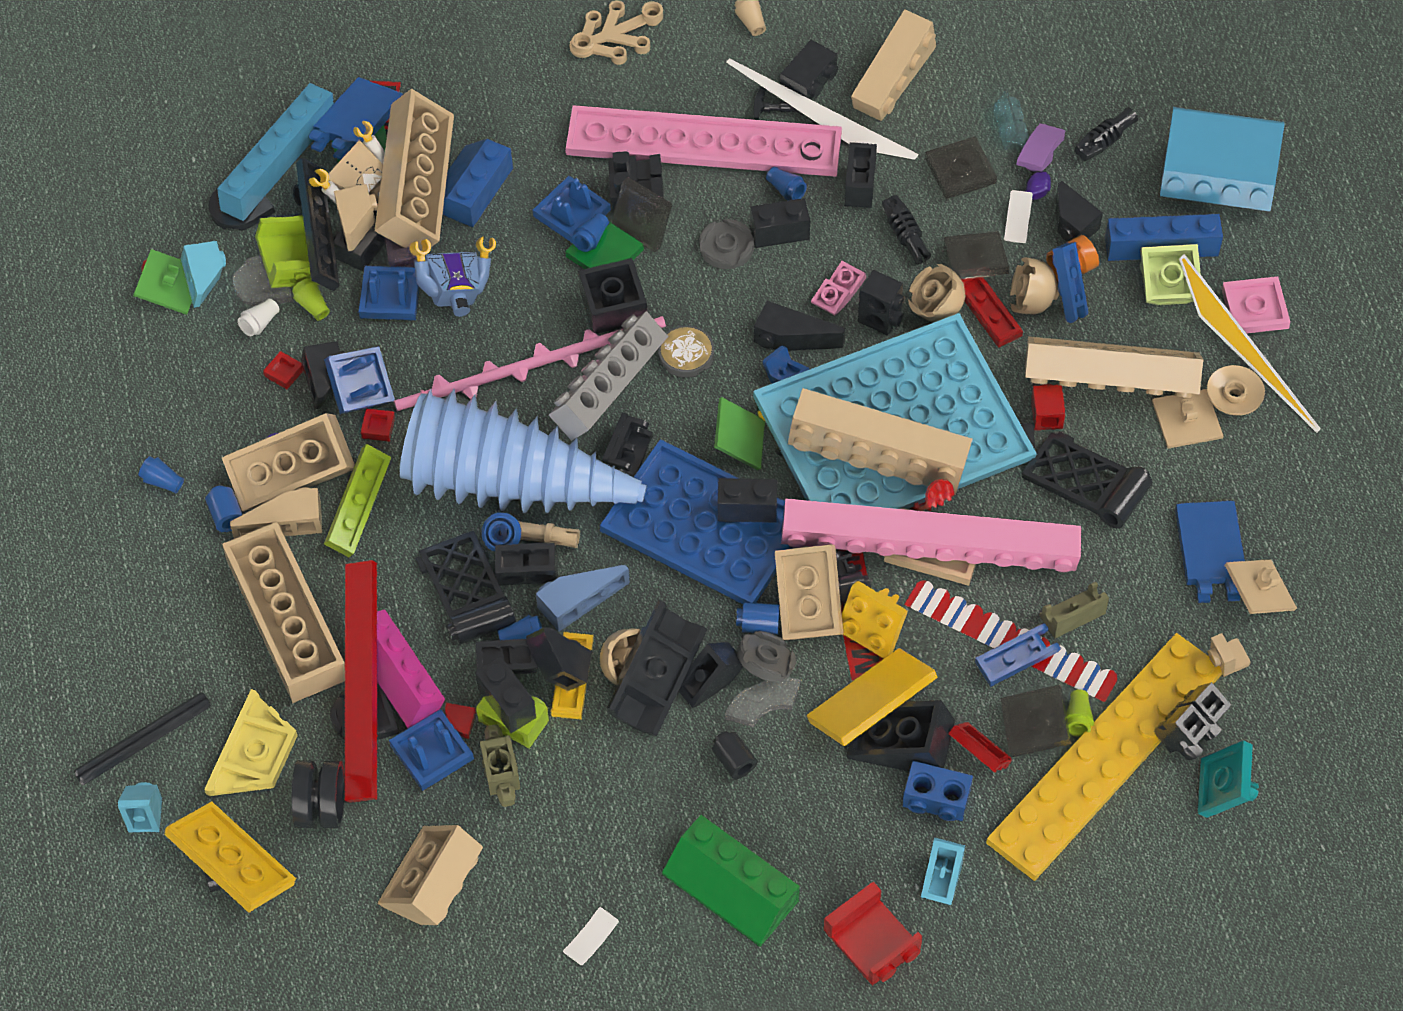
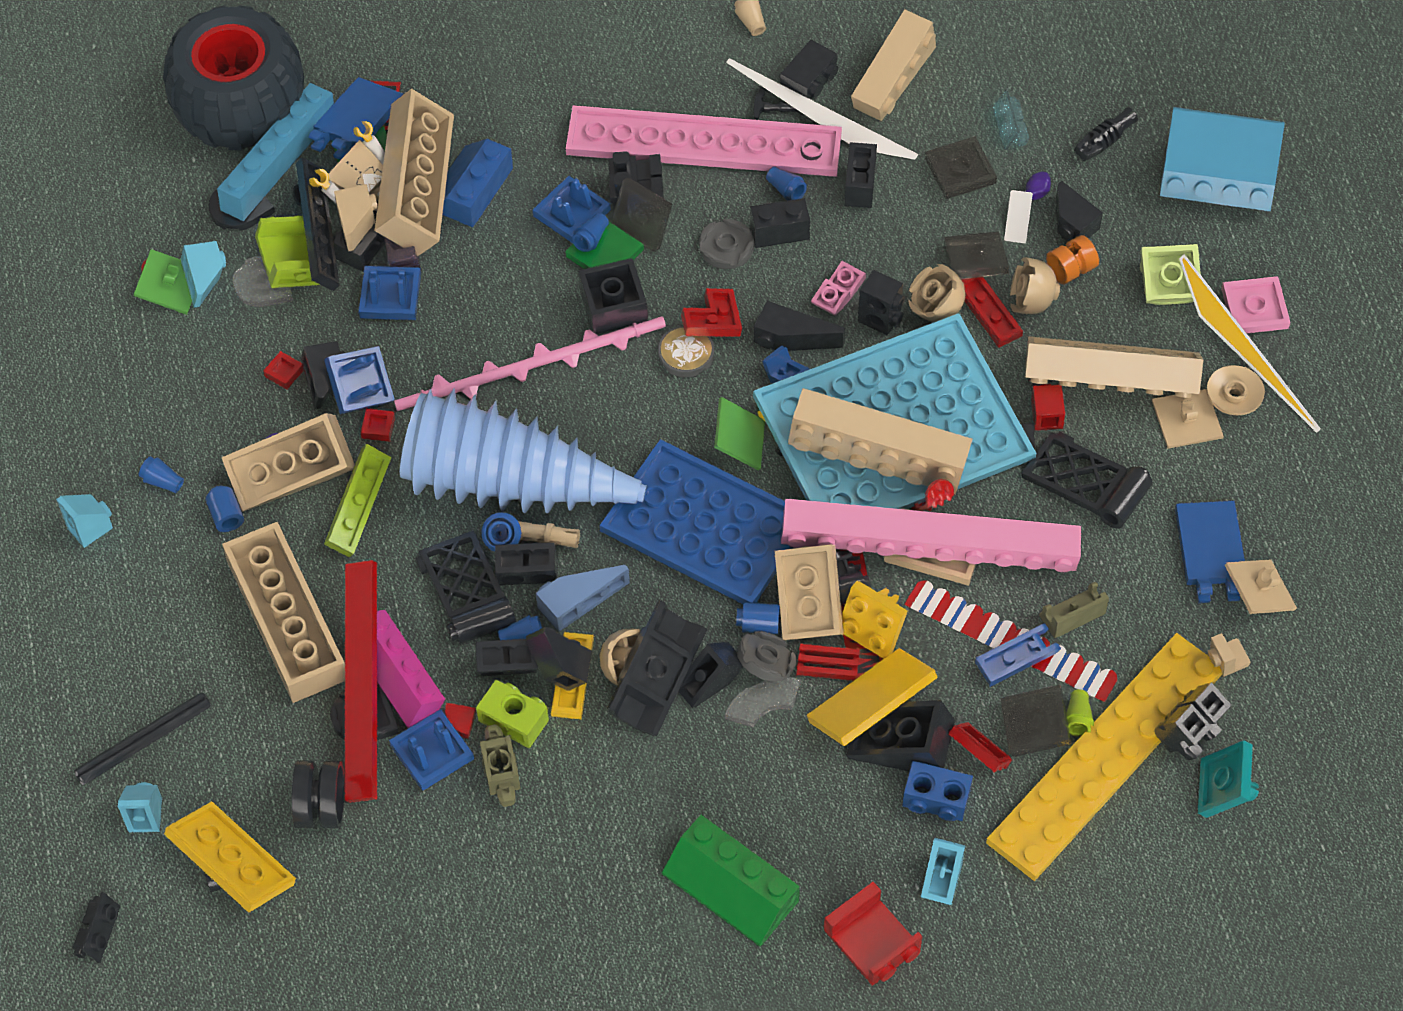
light yellow wing [204,689,298,796] -> none
tan slope [230,487,322,539] -> none
white cone [238,299,279,336] -> none
lime cone [292,278,330,321] -> none
tan slope [378,825,483,925] -> none
medium blue torso [410,237,496,317] -> none
black brick [475,657,537,733] -> none
light grey brick [549,311,669,441] -> none
white sticker [563,907,619,965] -> none
tan plant [569,0,663,65] -> none
black hinge [602,412,653,477] -> none
black brick [712,731,758,780] -> none
black brick [718,478,777,523] -> none
black hinge [882,195,931,264] -> none
medium lavender slope [1017,123,1065,172] -> none
blue hinge [1053,242,1088,323] -> none
blue brick [1105,214,1223,261] -> none
none -> medium azure slope [56,494,113,548]
none -> black hinge [72,892,121,963]
none -> black wheel [163,5,304,150]
none -> red plate [681,288,742,337]
none -> red tile [797,644,860,681]

